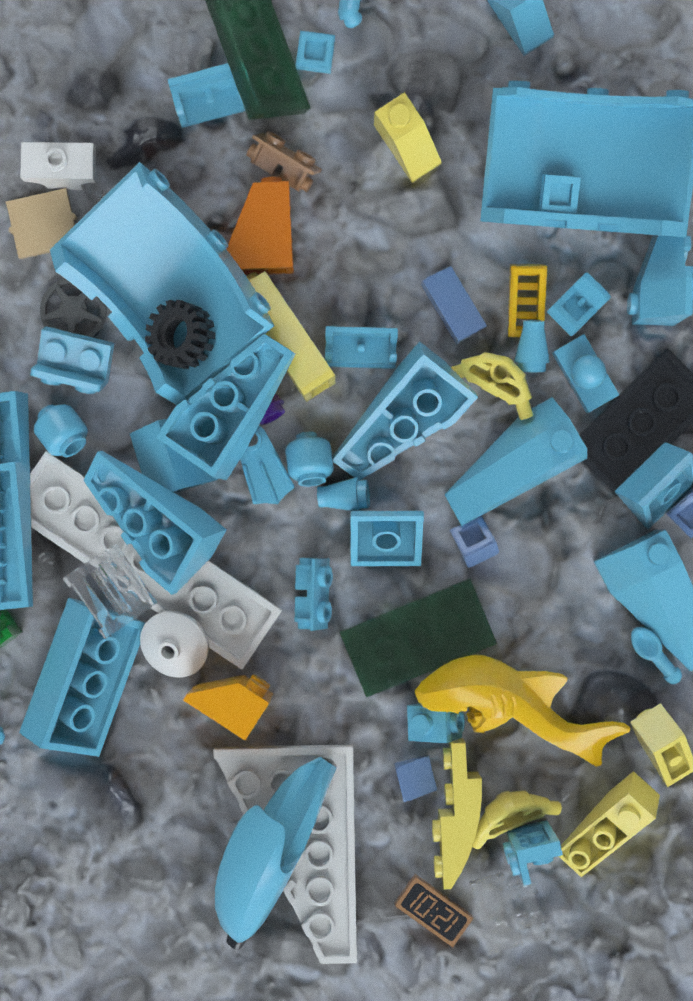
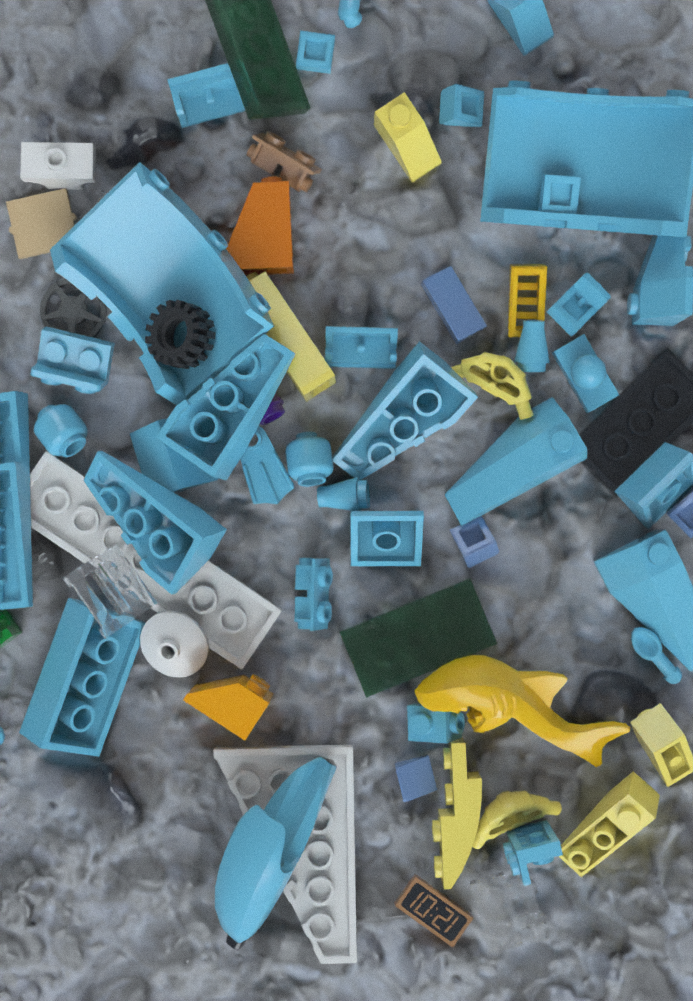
none -> medium azure slope [439,84,484,127]

